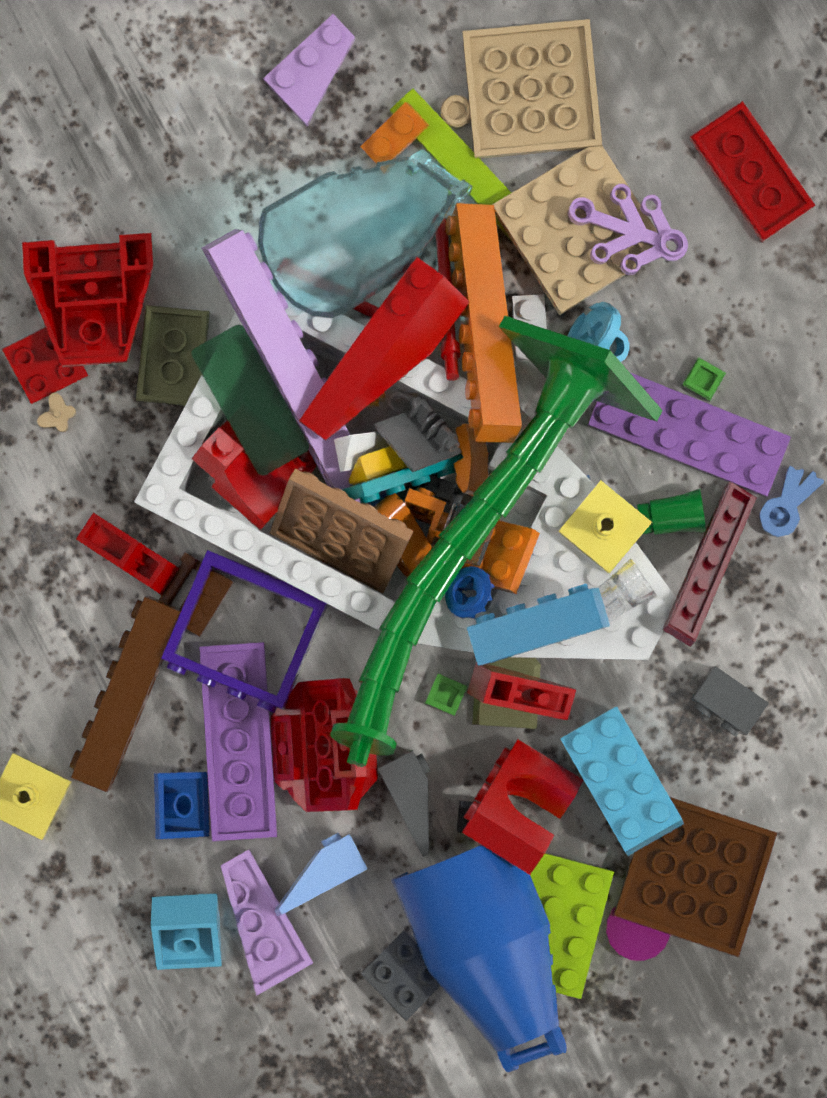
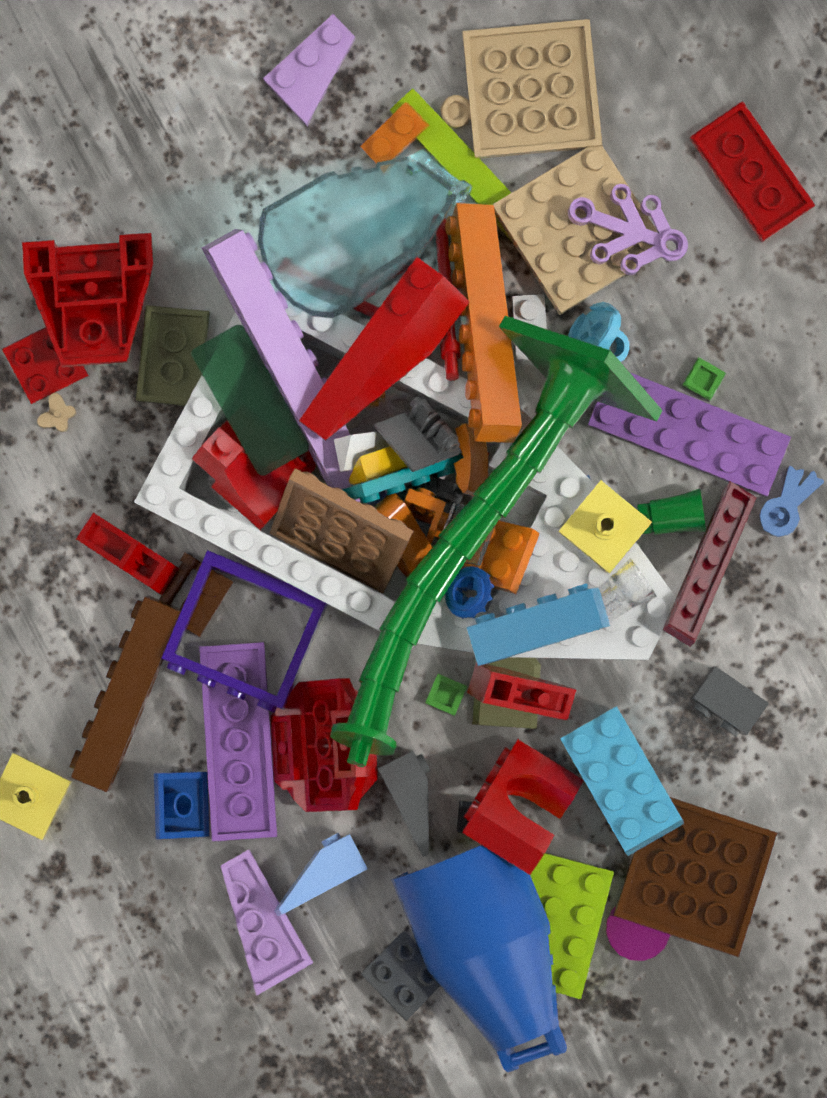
medium azure slope [151,894,222,970] -> none

